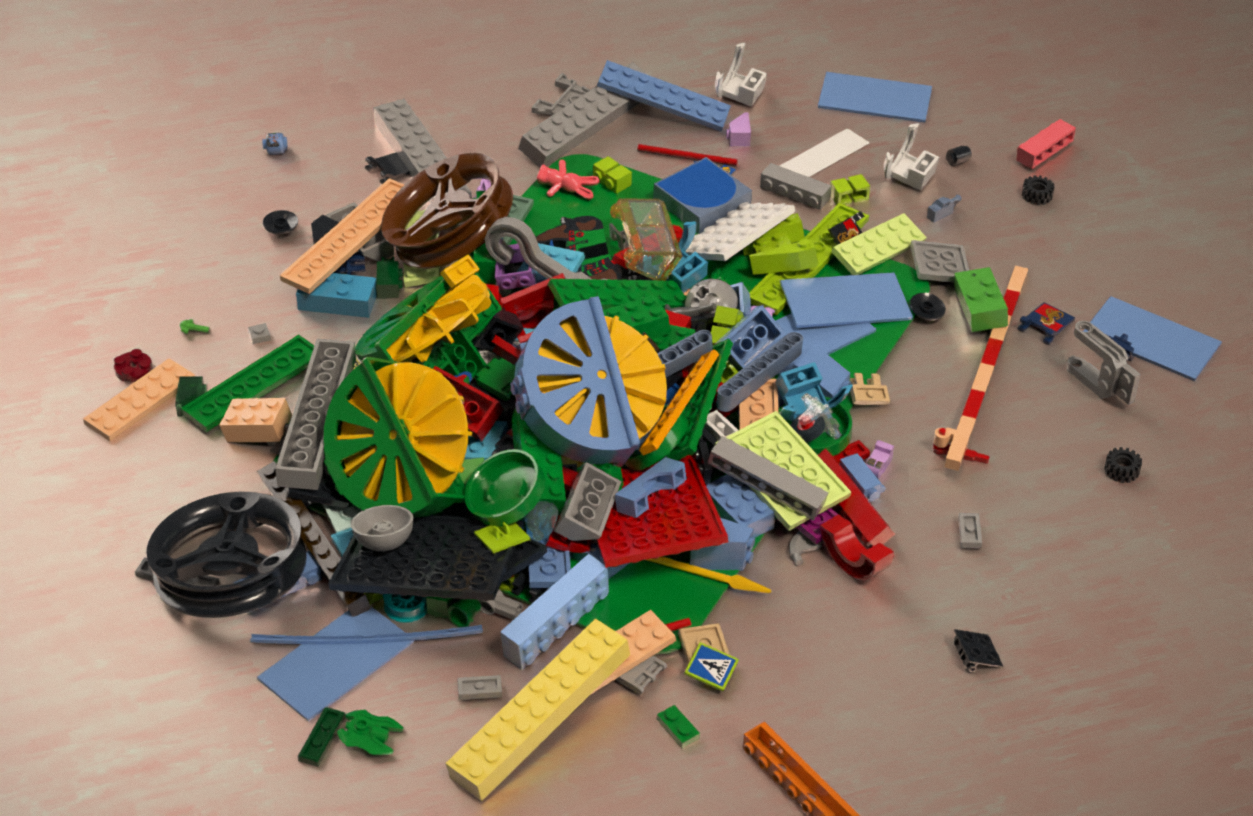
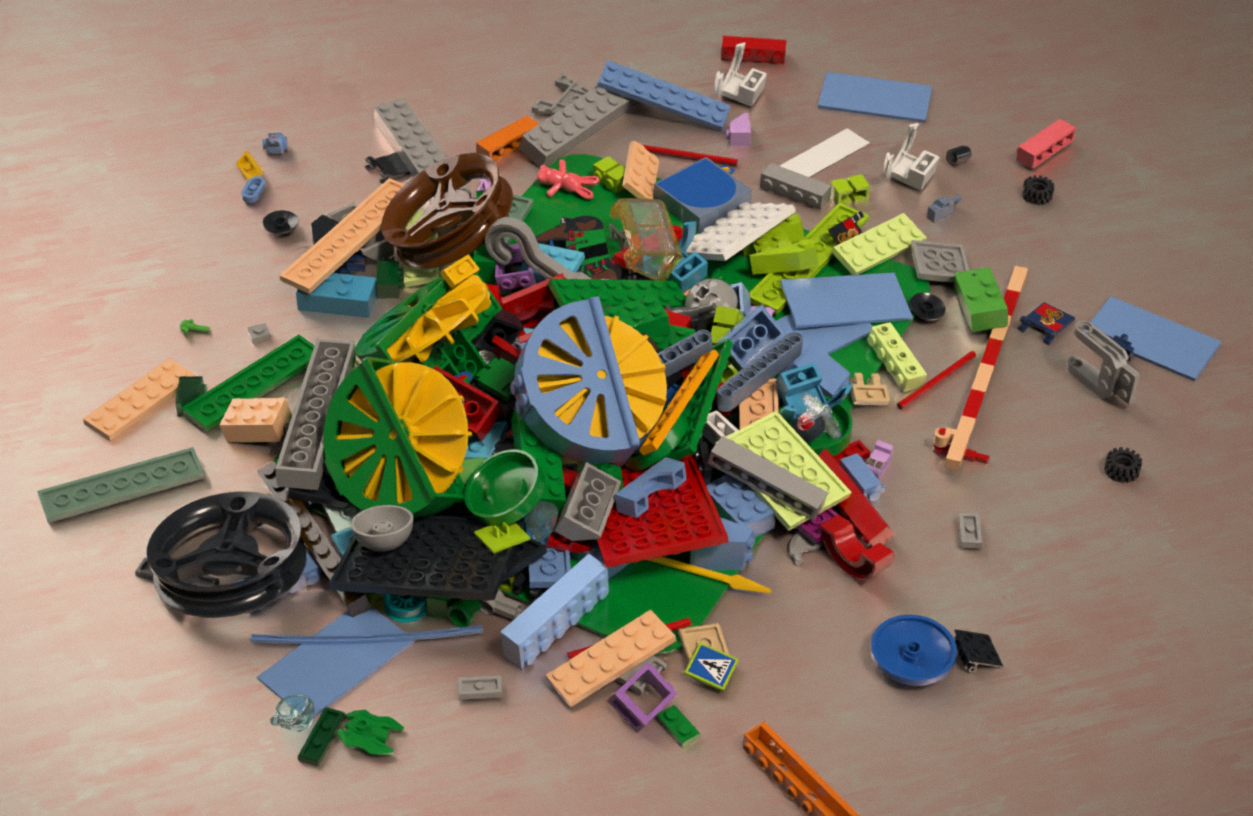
dark red plate [114,349,153,382] -> none
light yellow brick [446,619,630,801] -> none
none -> sand green plate [37,447,205,523]
none -> yellow plate [236,151,264,180]
none -> medium blue plate [241,176,266,204]
none -> clear light blue piece [270,694,315,732]
none -> orange brick [476,116,539,162]
none -> medium lavender window [607,662,678,733]
none -> light nougat plate [622,140,659,206]
none -> red brick [721,36,786,64]
none -> yellowish green brick [867,322,927,392]
none -> blue dish [870,614,957,686]
none -> red piece [897,351,976,410]

